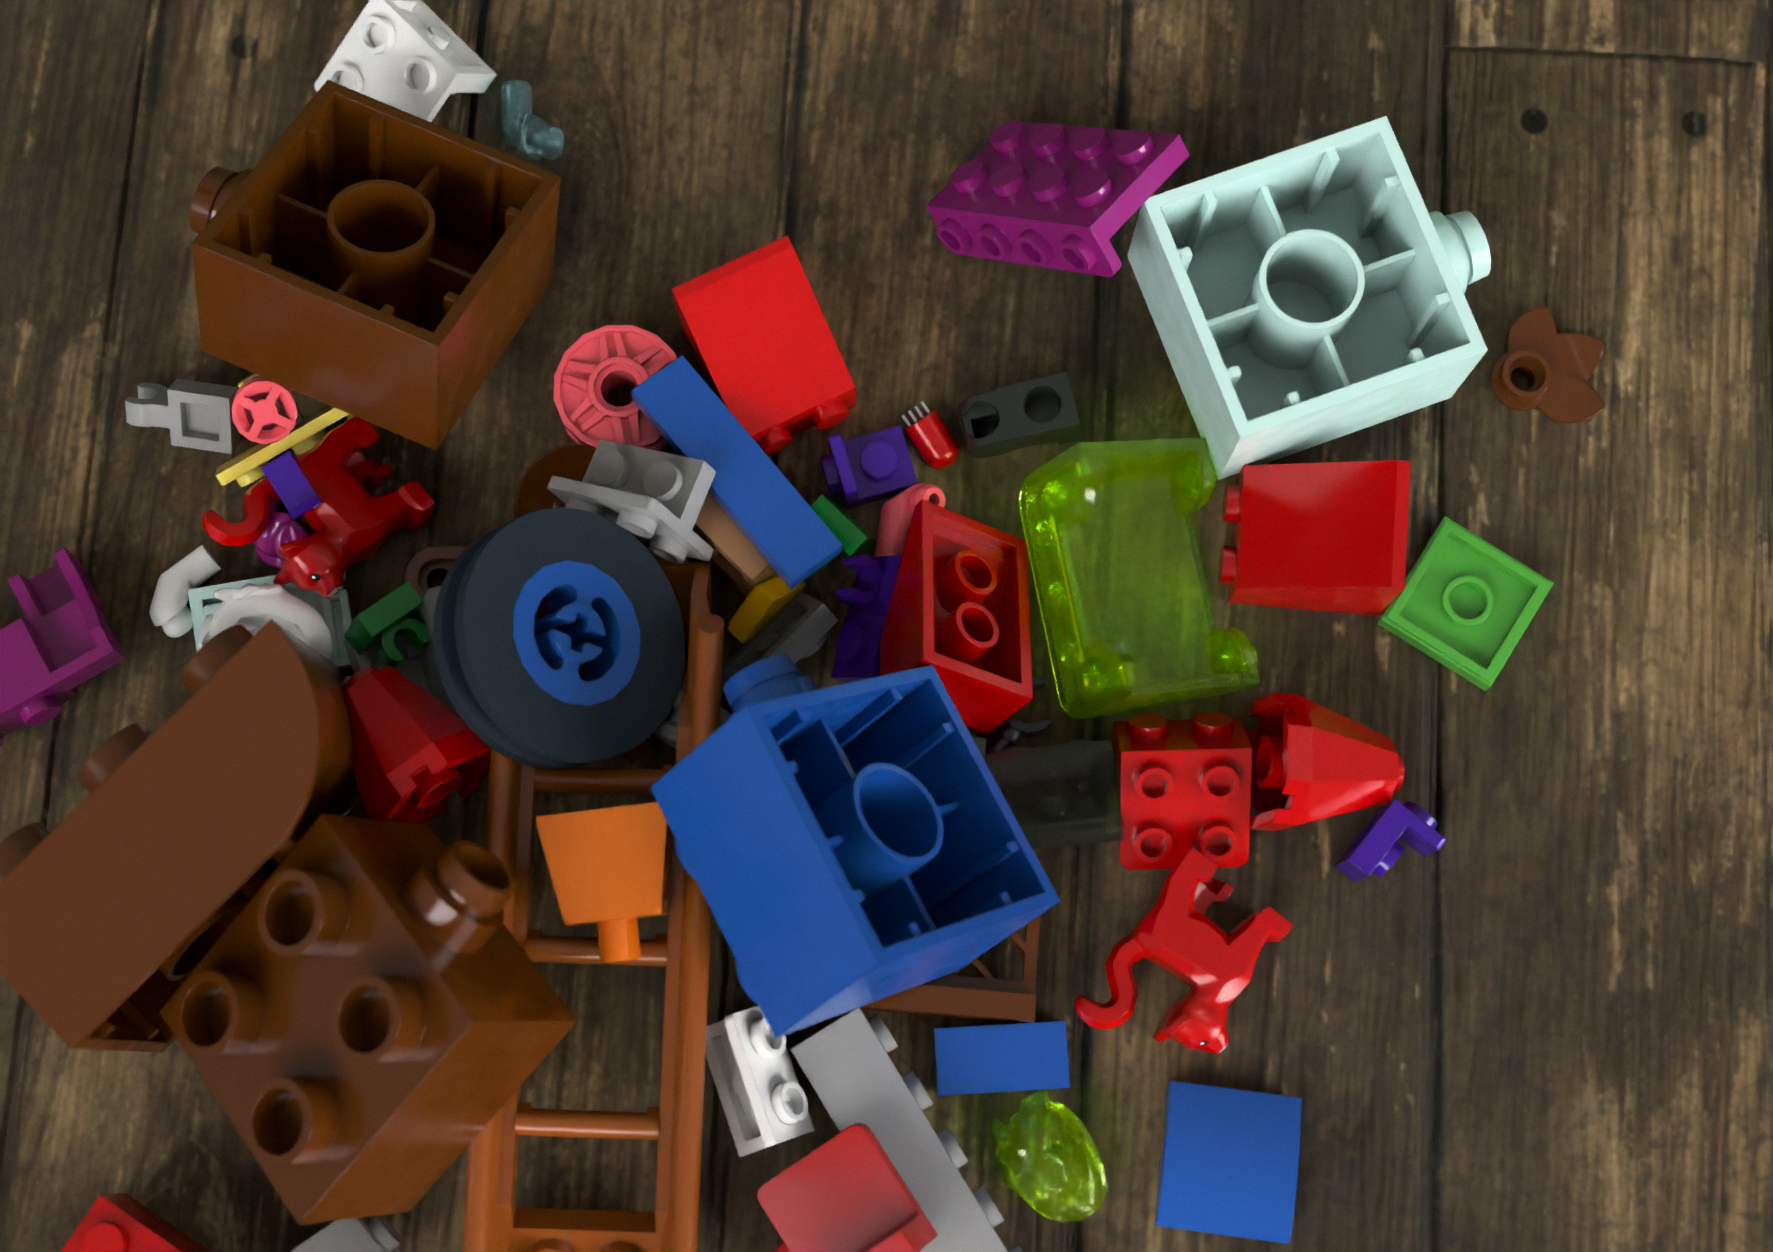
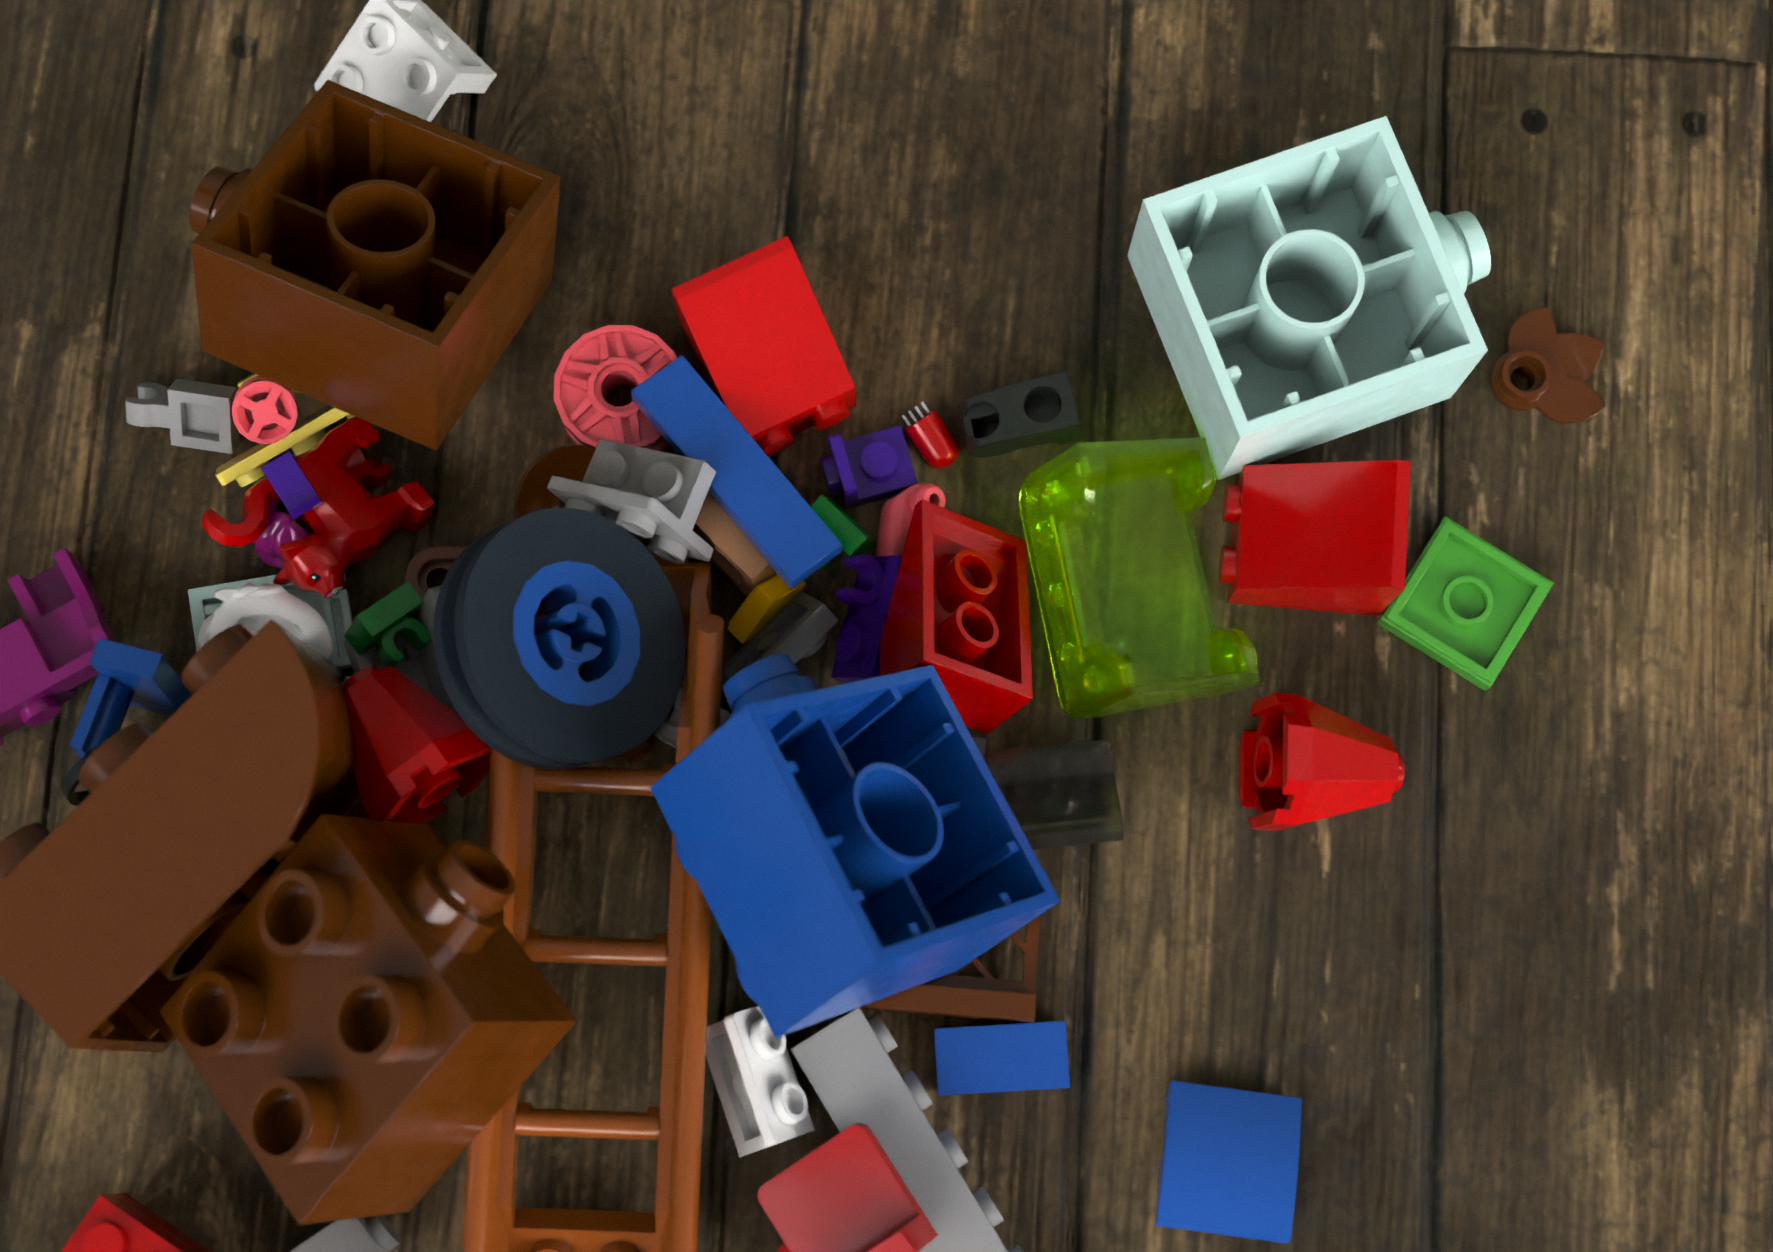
white arm [149,544,222,638] -> none
clear light blue arm [501,80,565,160] -> none
orange torso [536,802,673,964] -> none
magenta bracket [926,120,1190,277] -> none
black piece [986,676,1053,761] -> none
clear neon green hat [993,1089,1108,1222] -> none
red animal [1074,847,1293,1055] -> none
red bracket [1112,712,1252,870] -> none
dark purple bracket [1335,799,1446,882] -> none
none -> blue piece [61,638,192,806]

